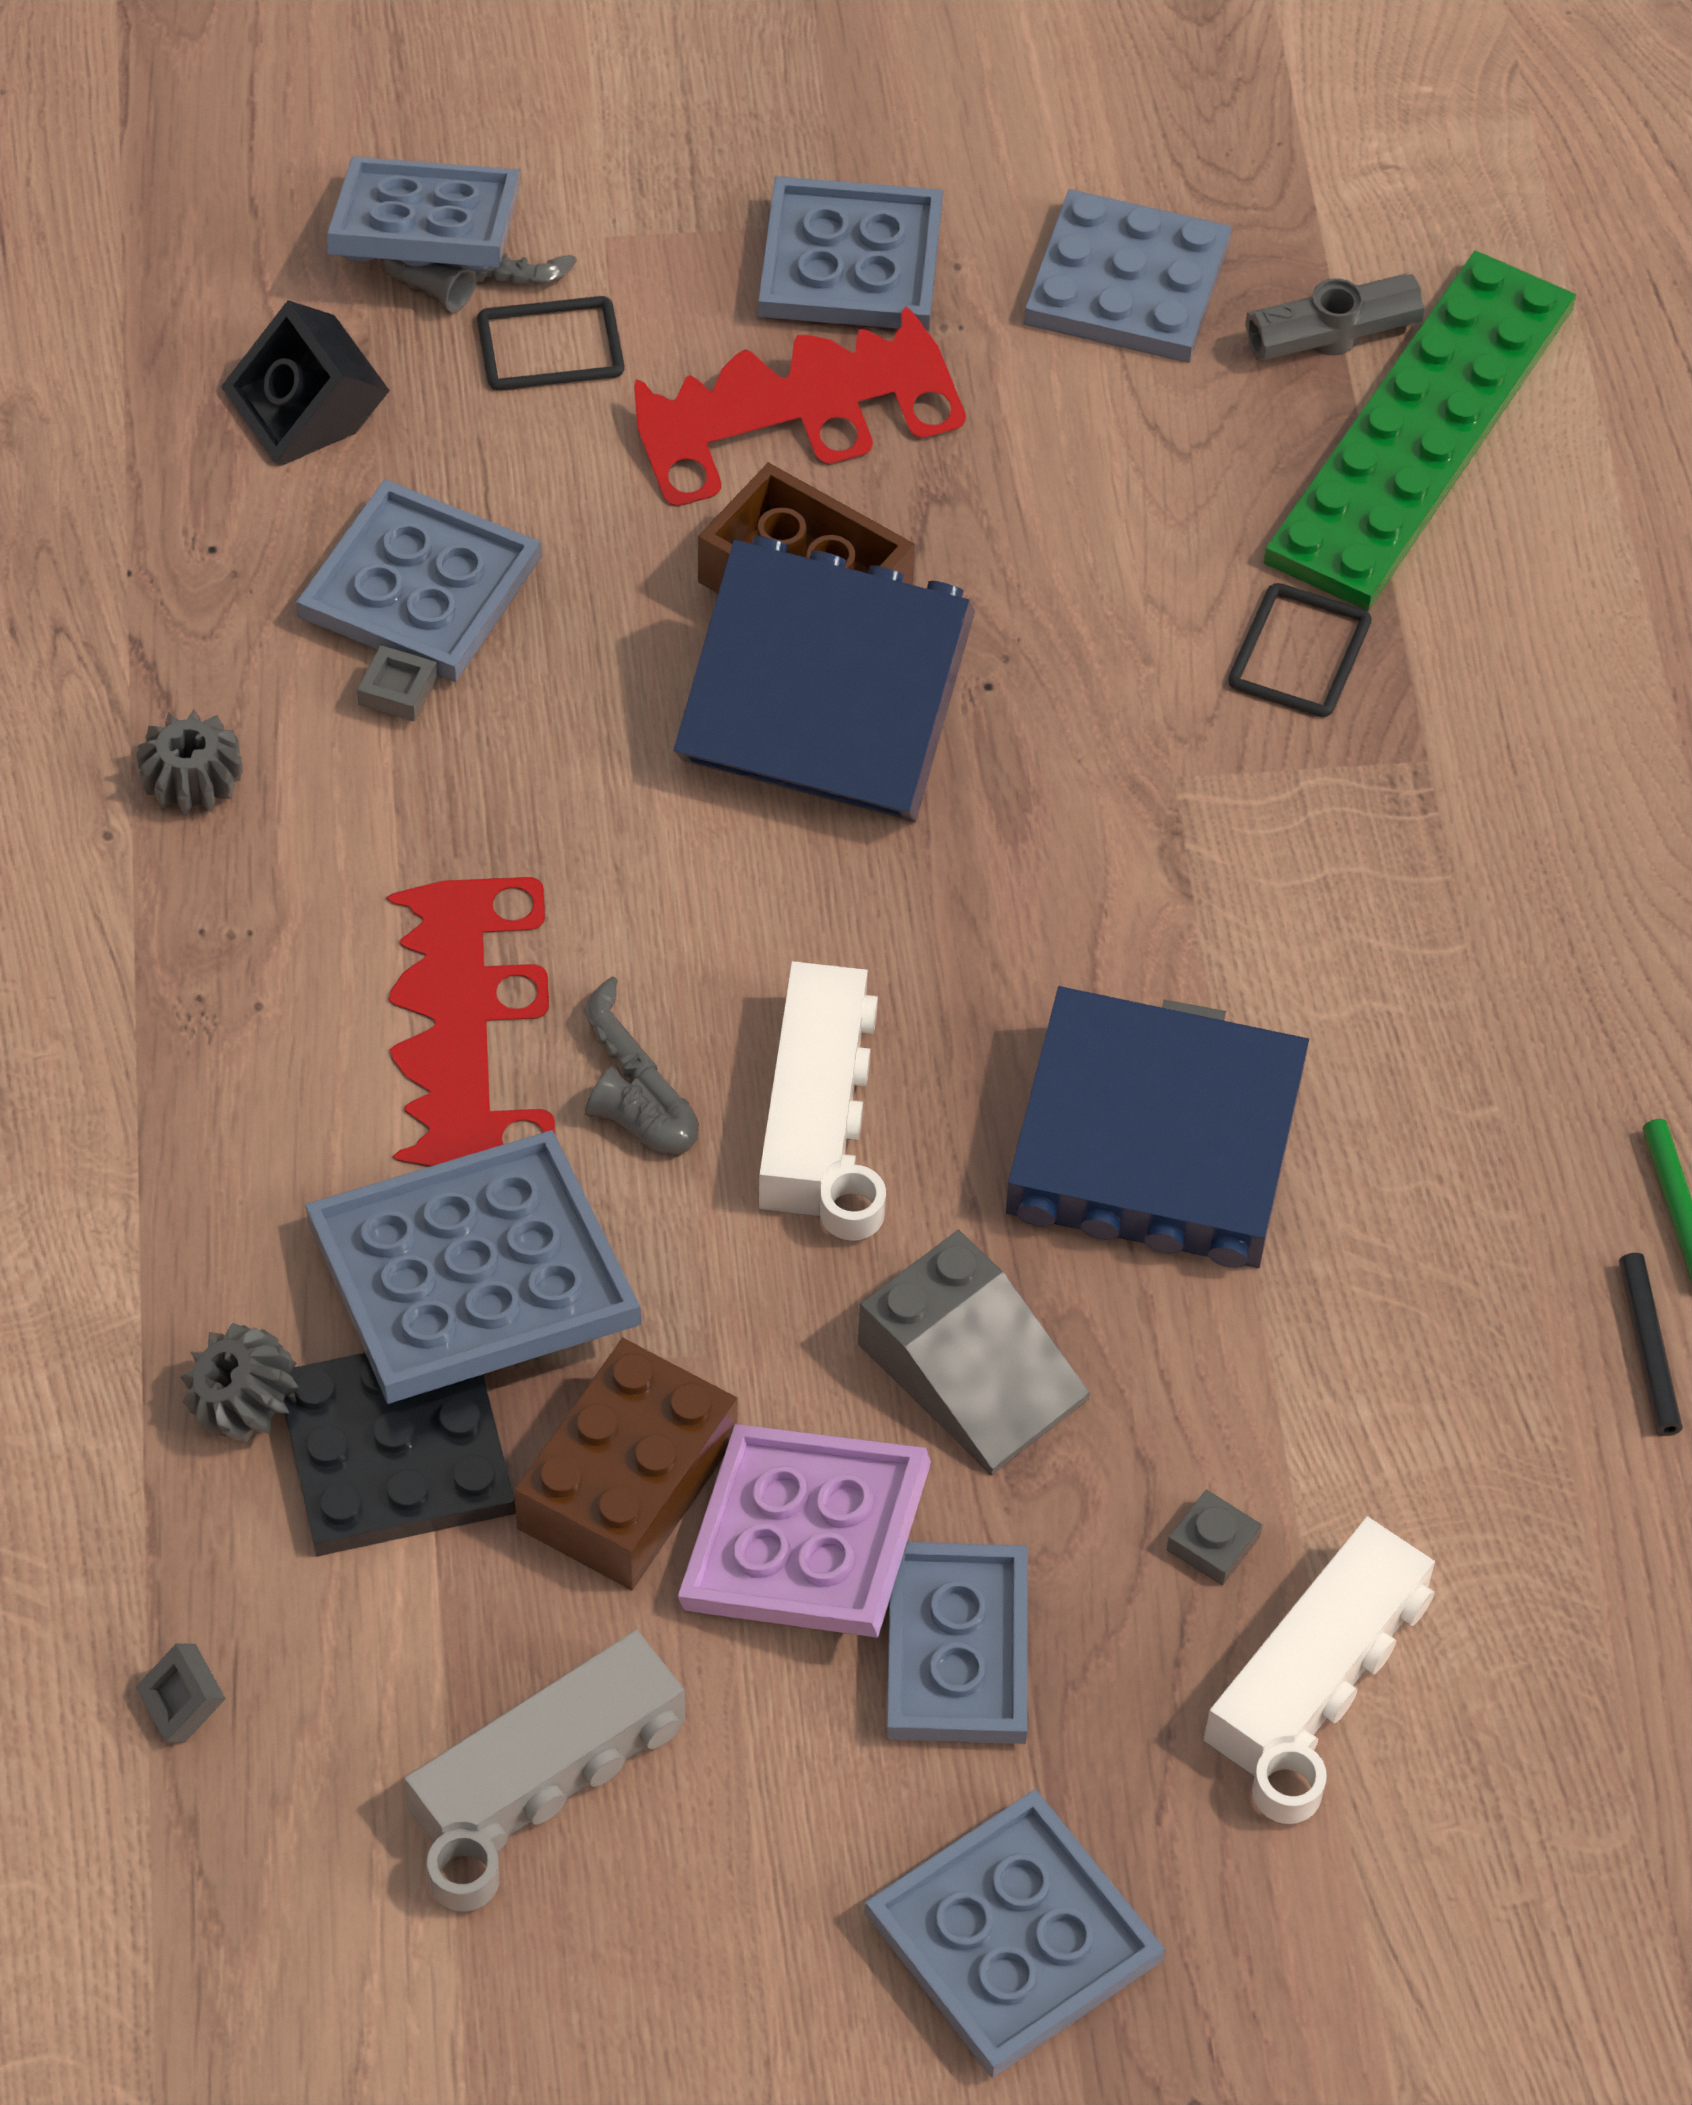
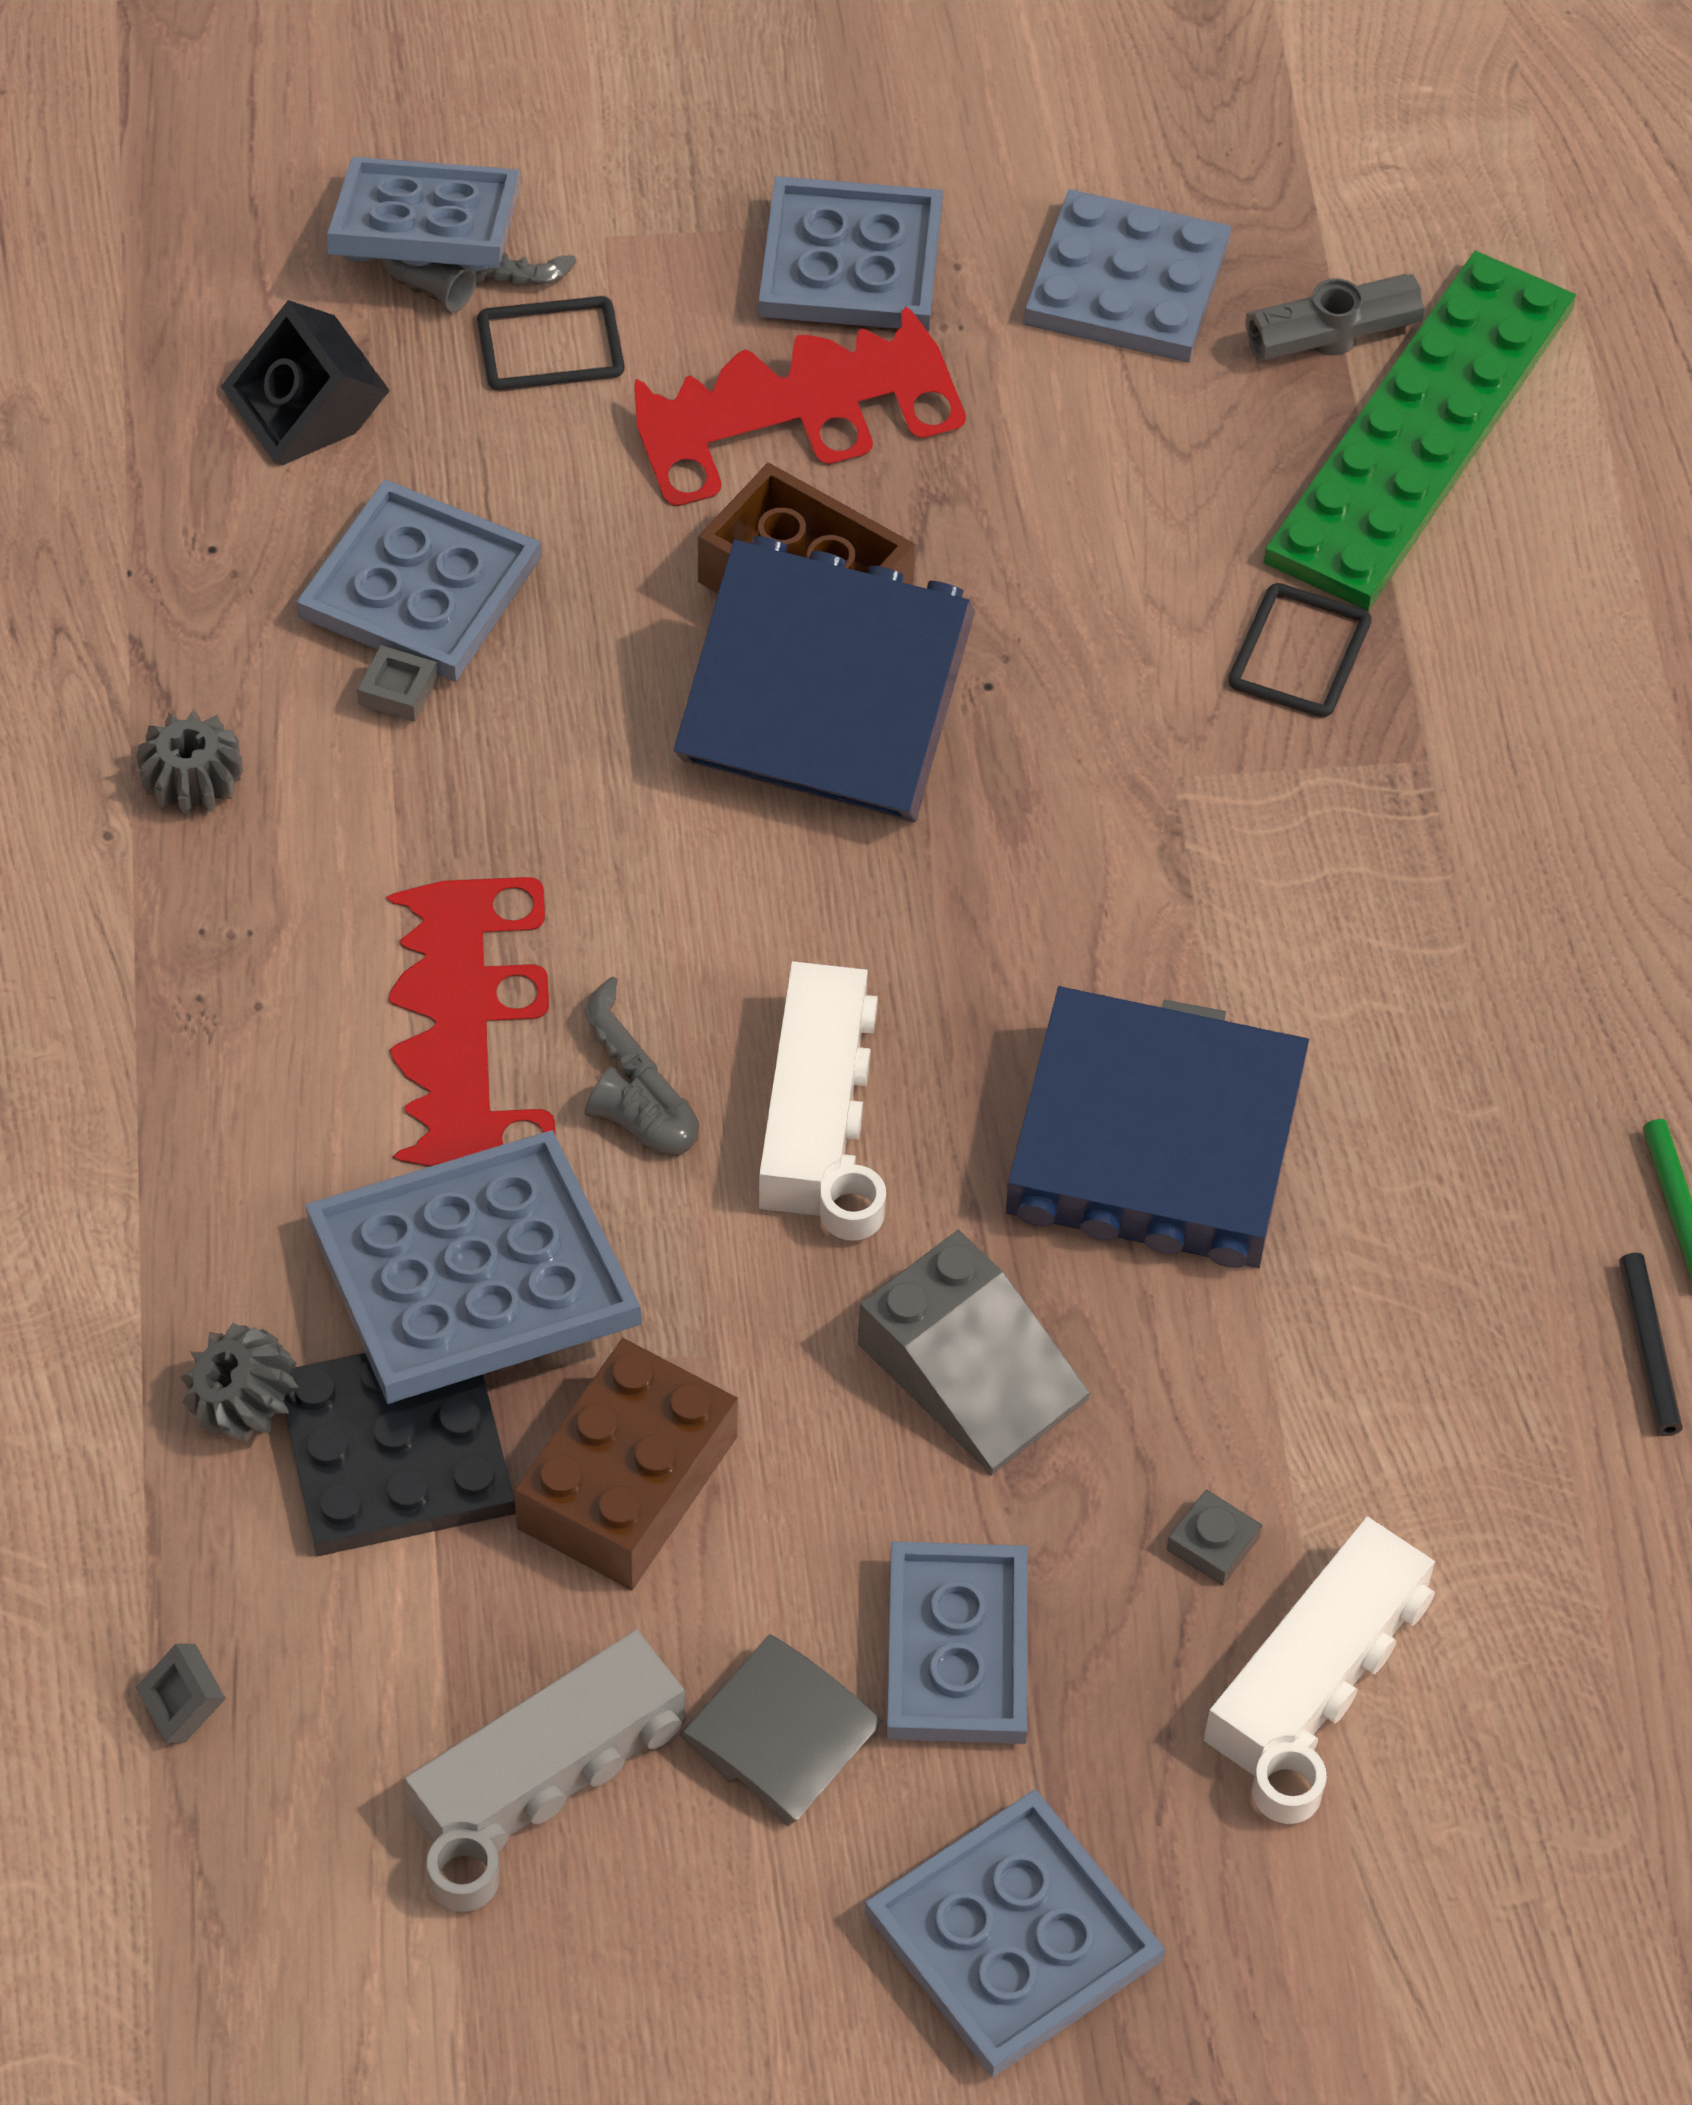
lavender plate [678,1424,931,1638] -> none
none -> dark grey slope [679,1634,883,1826]

